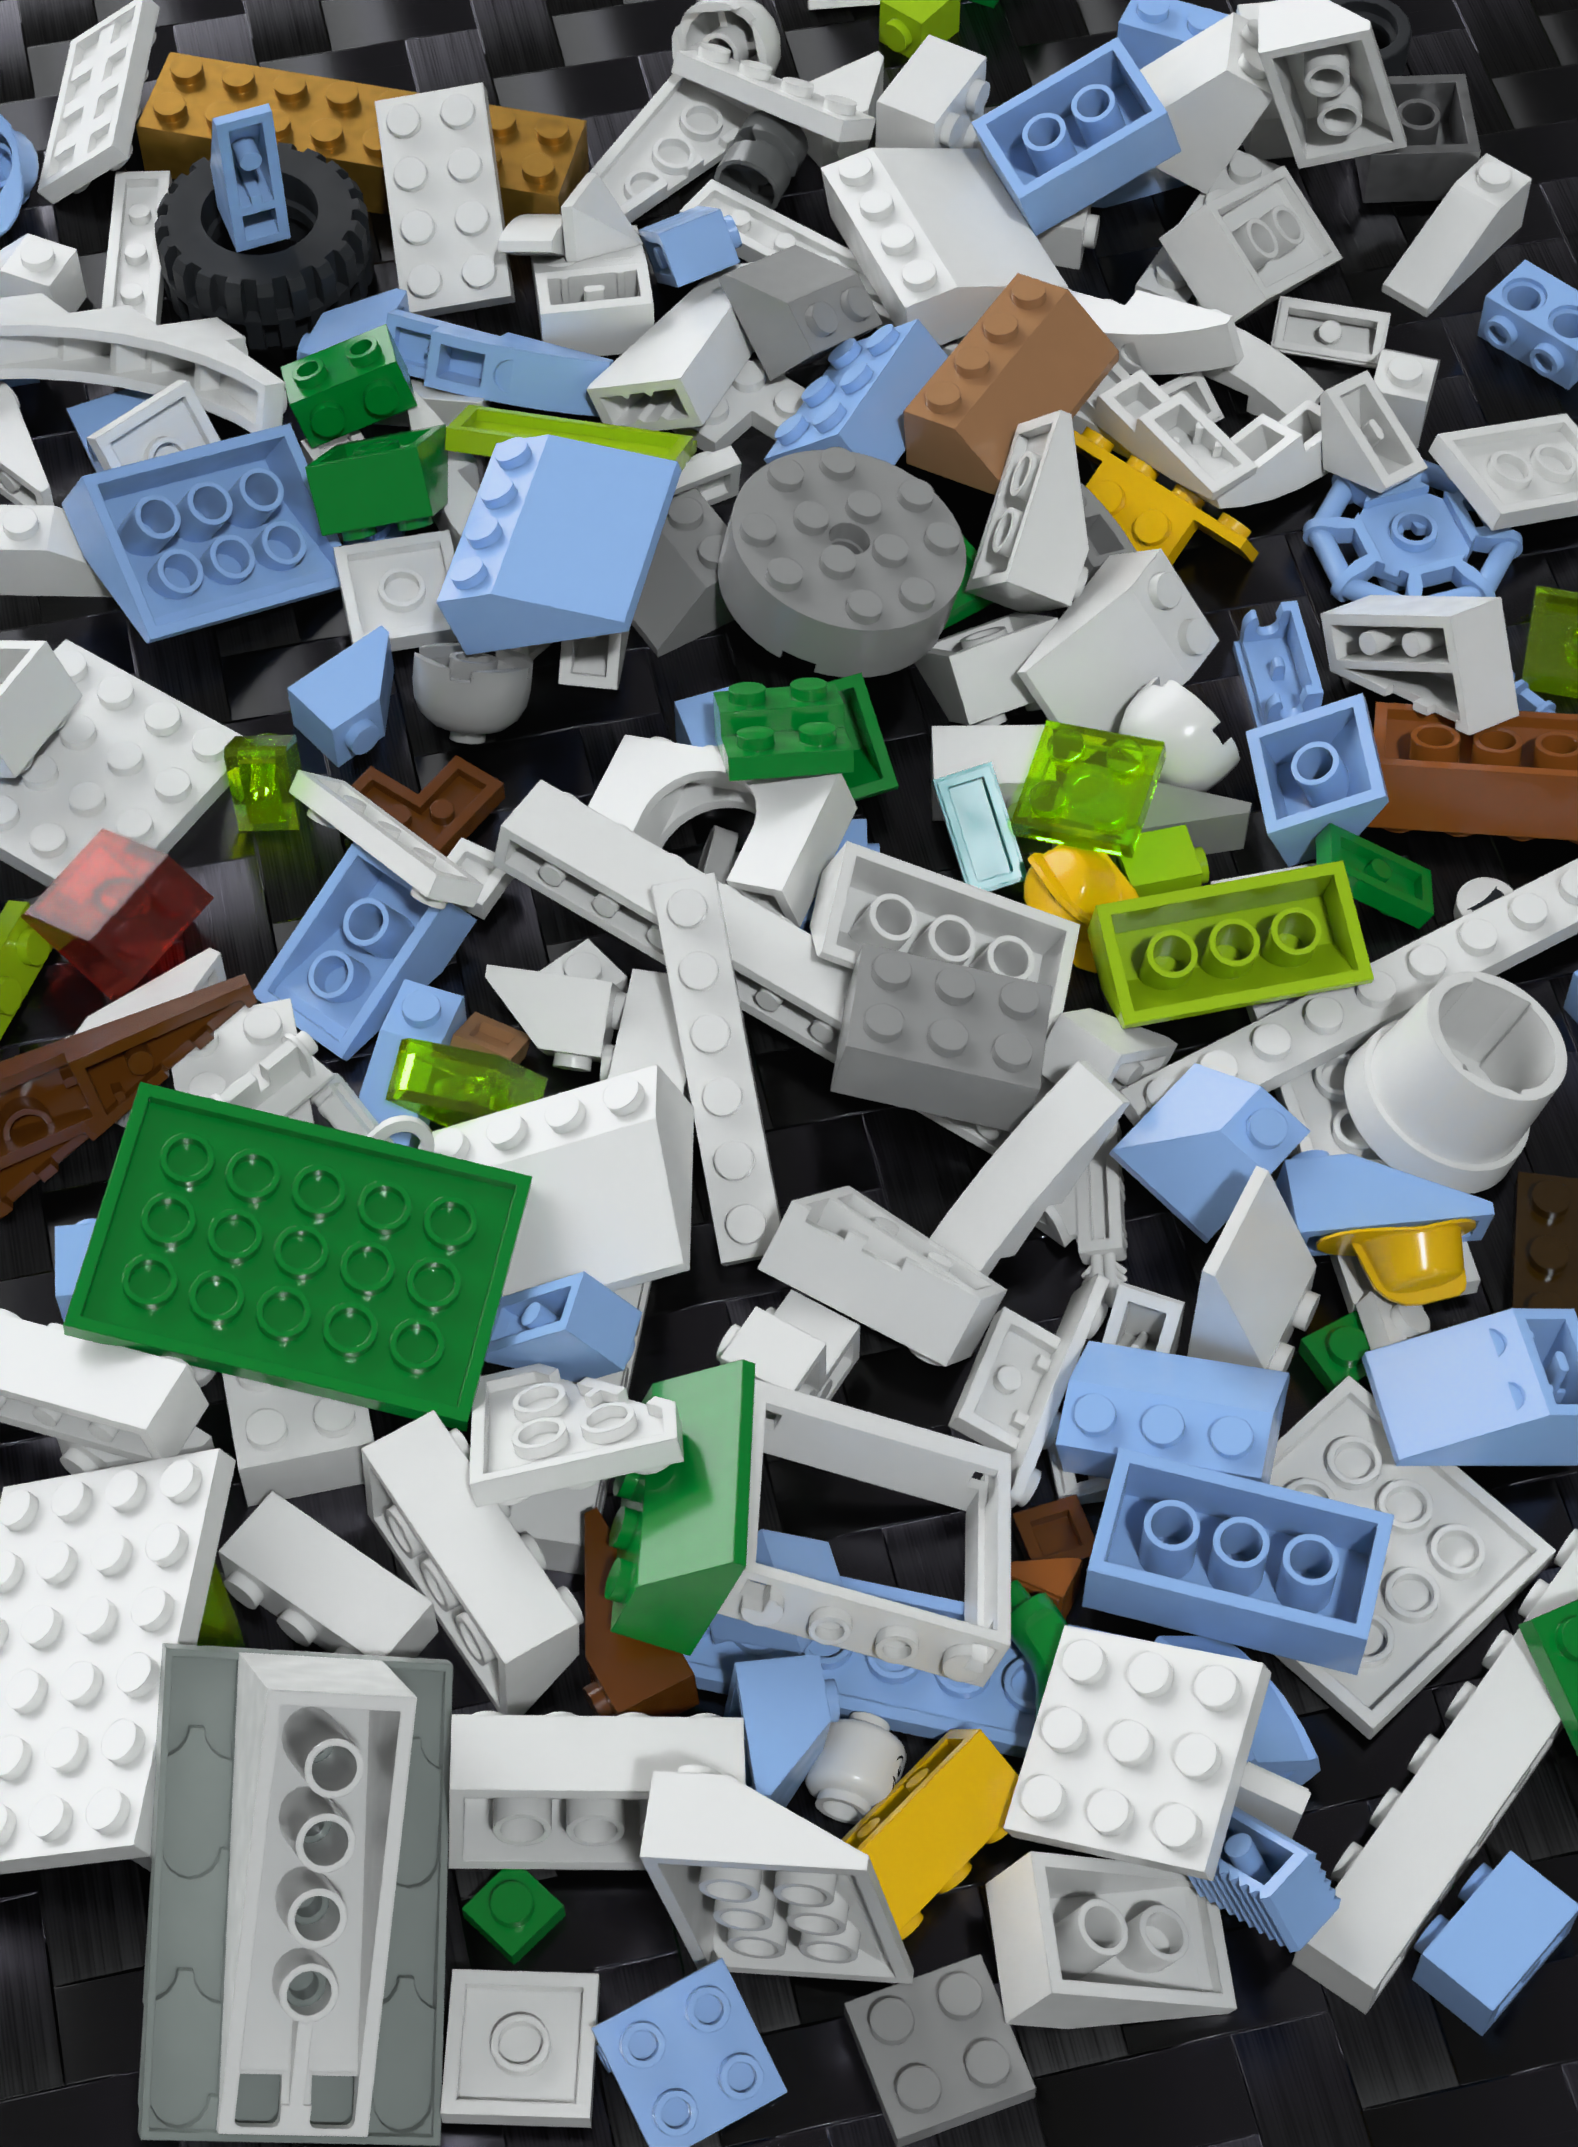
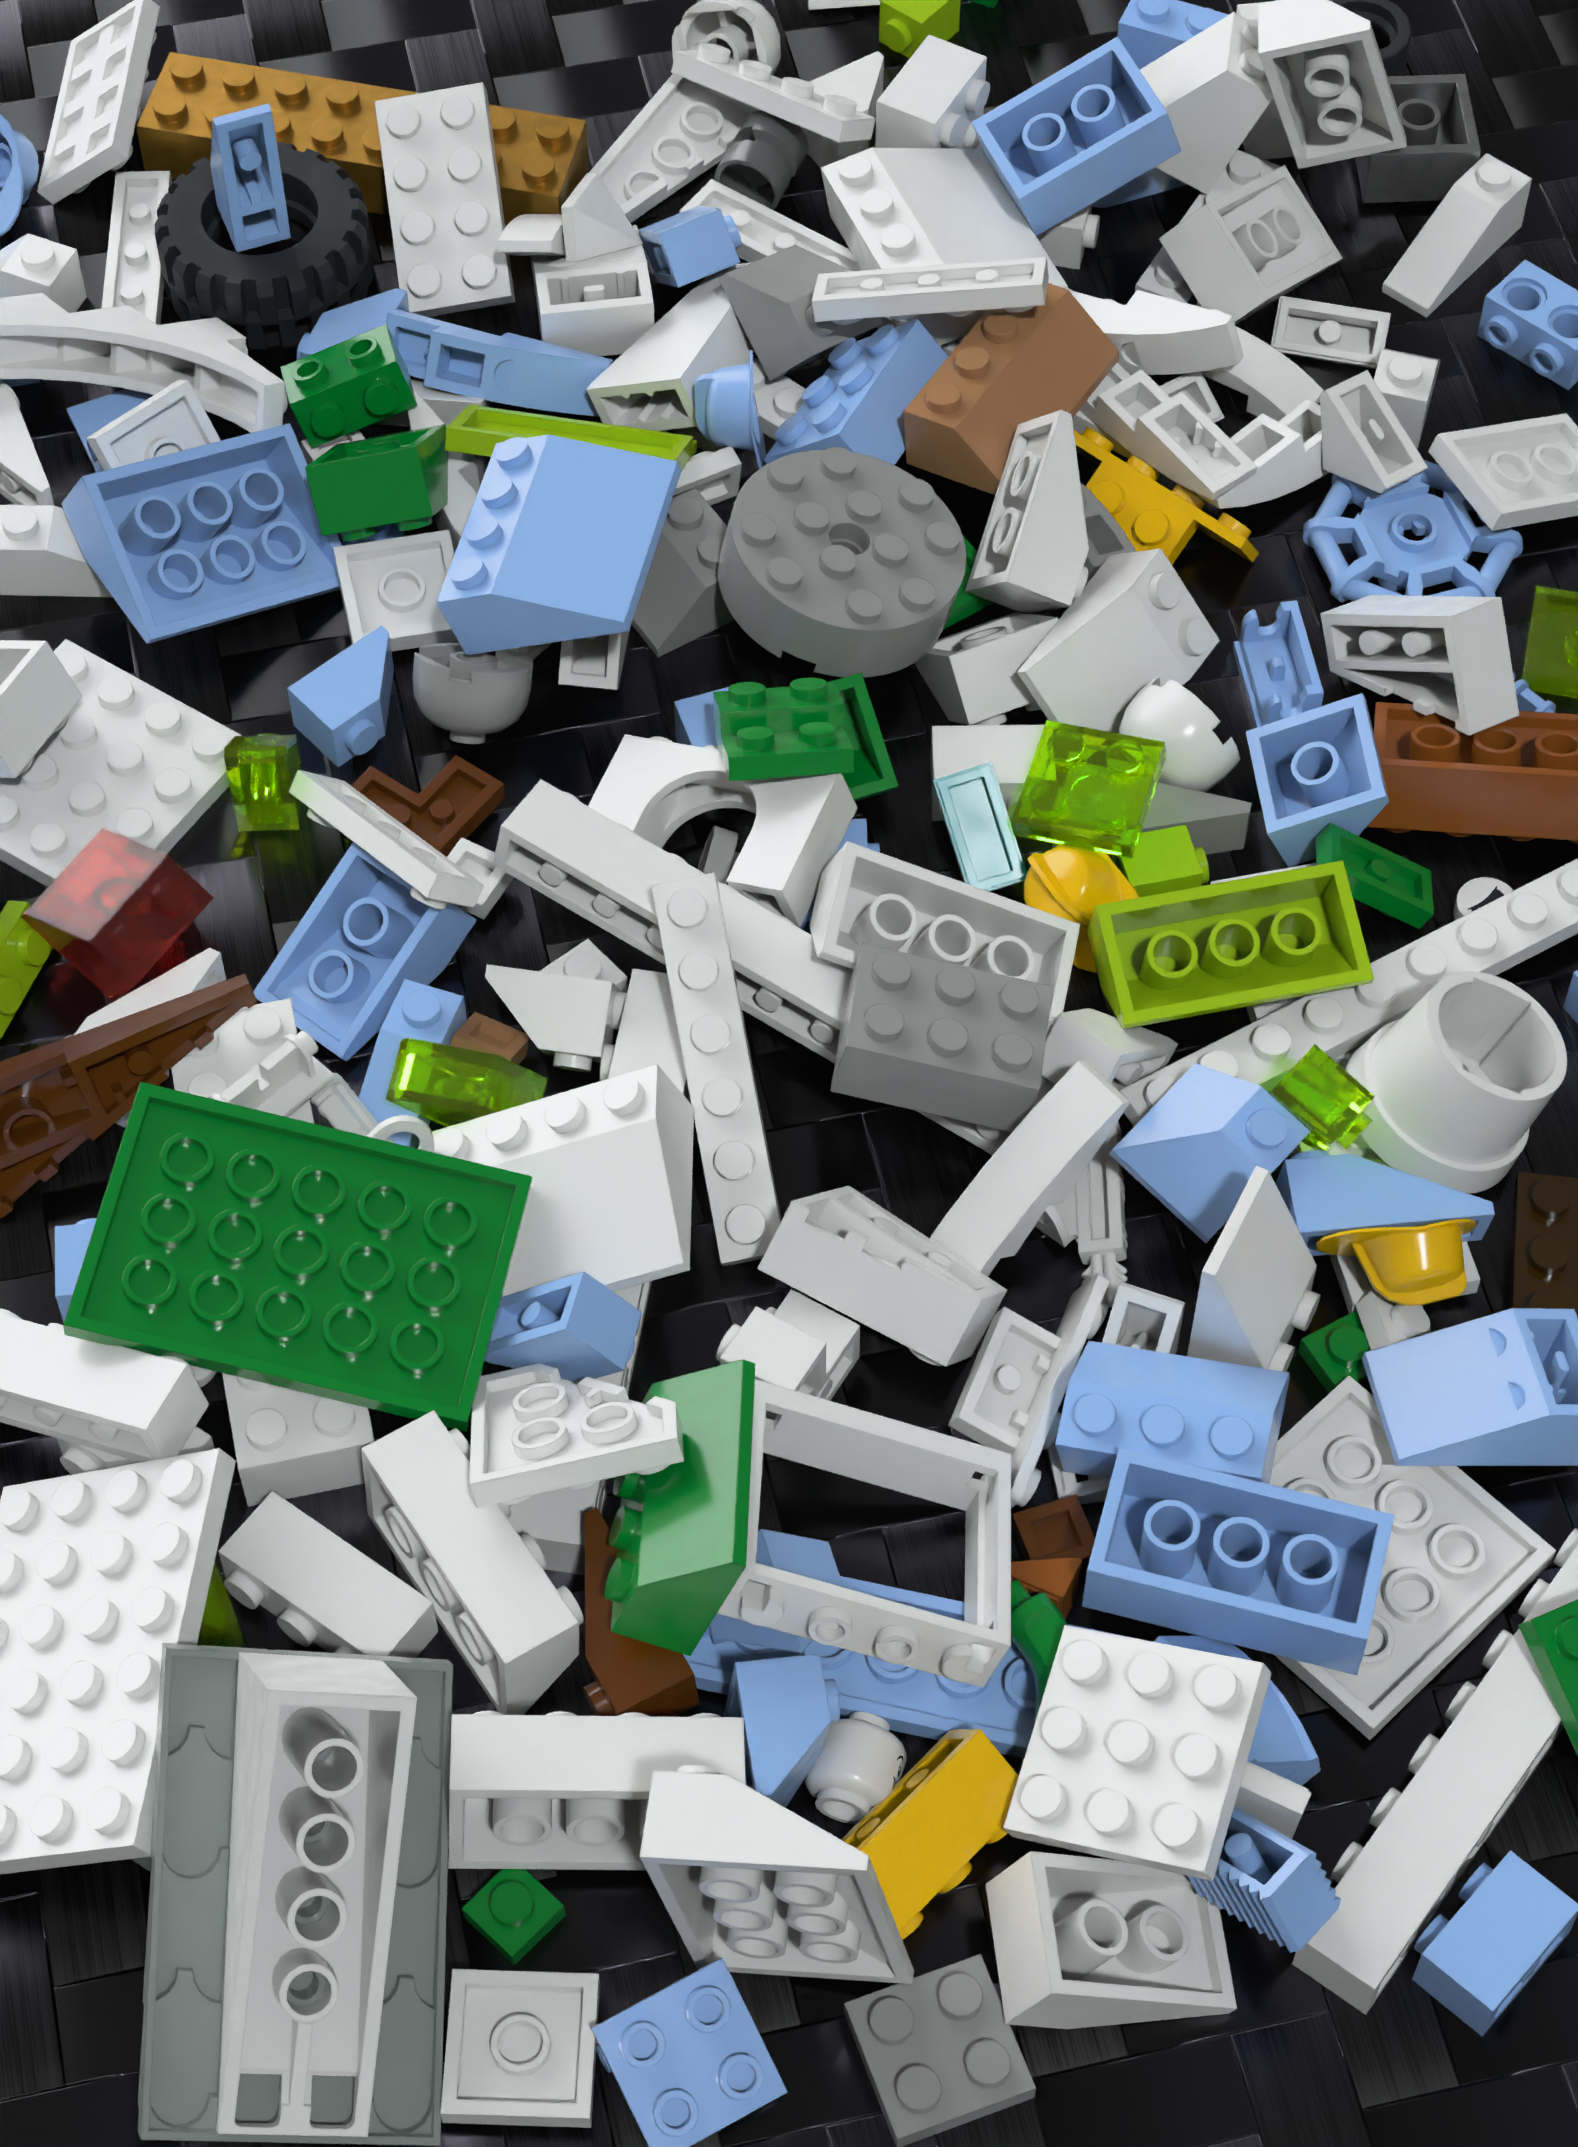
none -> light blue piece [695,350,767,469]
none -> white plate [812,257,1049,325]
none -> clear neon green slope [1270,1044,1375,1152]

